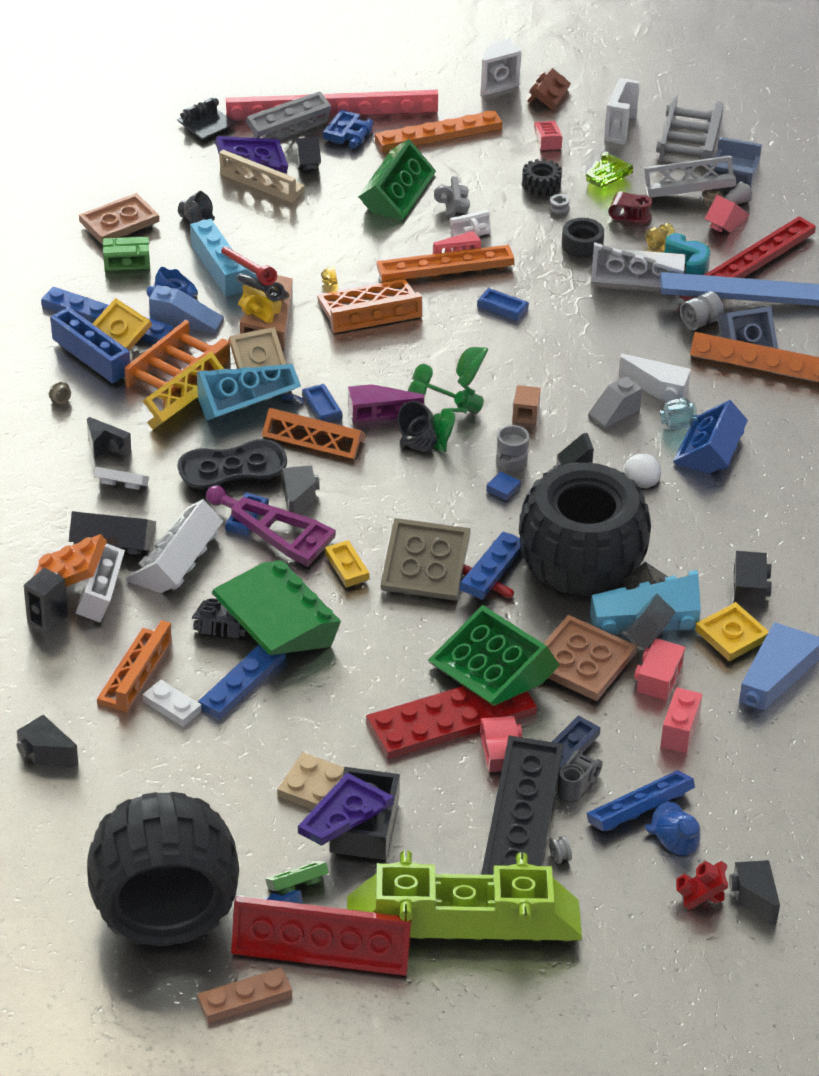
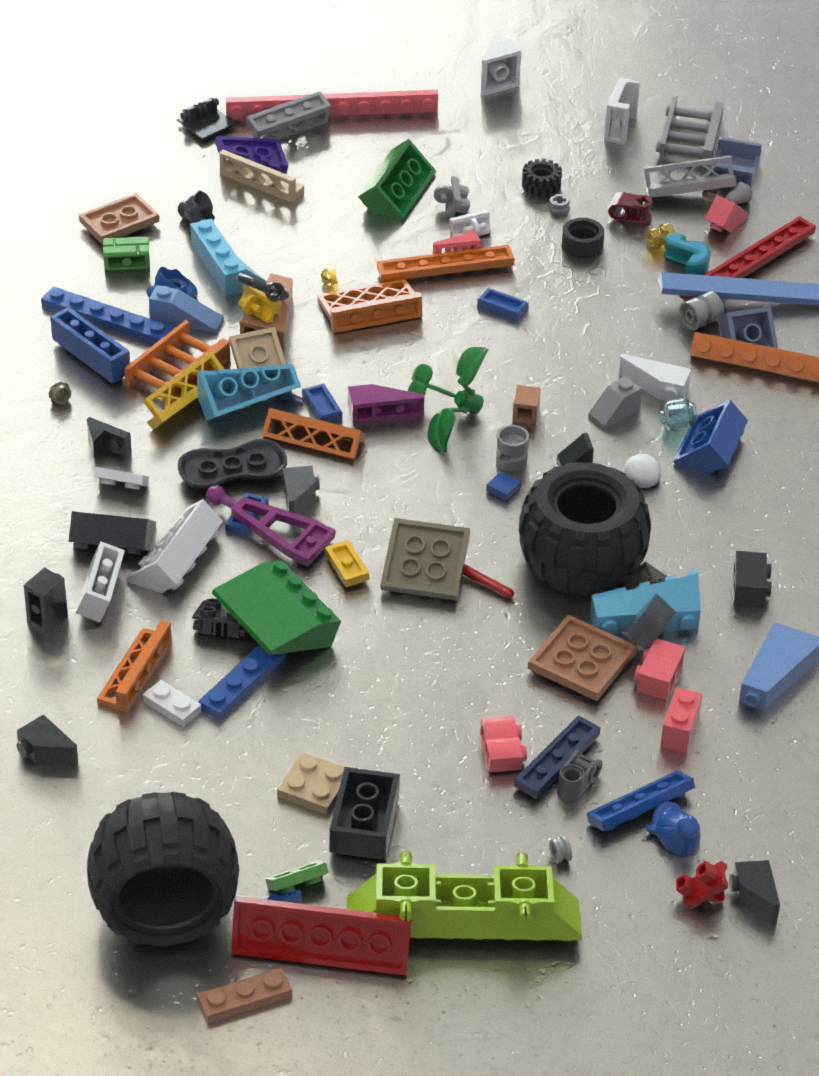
orange plate [34,534,107,587] -> none
yellow plate [93,298,152,351] -> none
red piece [221,247,278,286] -> none
black slope [292,137,321,171] -> none
dark purple wing [298,773,394,846] -> none
blue plate [323,110,374,149] -> none
red plate [366,686,537,760] -> none
orange plate [375,110,503,152] -> none
black hair [397,401,437,452] -> none
green slope [428,605,560,706] -> none
blue plate [459,531,522,600] -> none
black plate [481,735,564,875] -> none
copper bracket [527,68,571,110] -> none
coral slope [534,121,563,150] -> none
clear neon green wing [586,152,633,188] -> none
white wedge [591,243,685,287] -> none
yellow plate [695,602,769,661] -> none

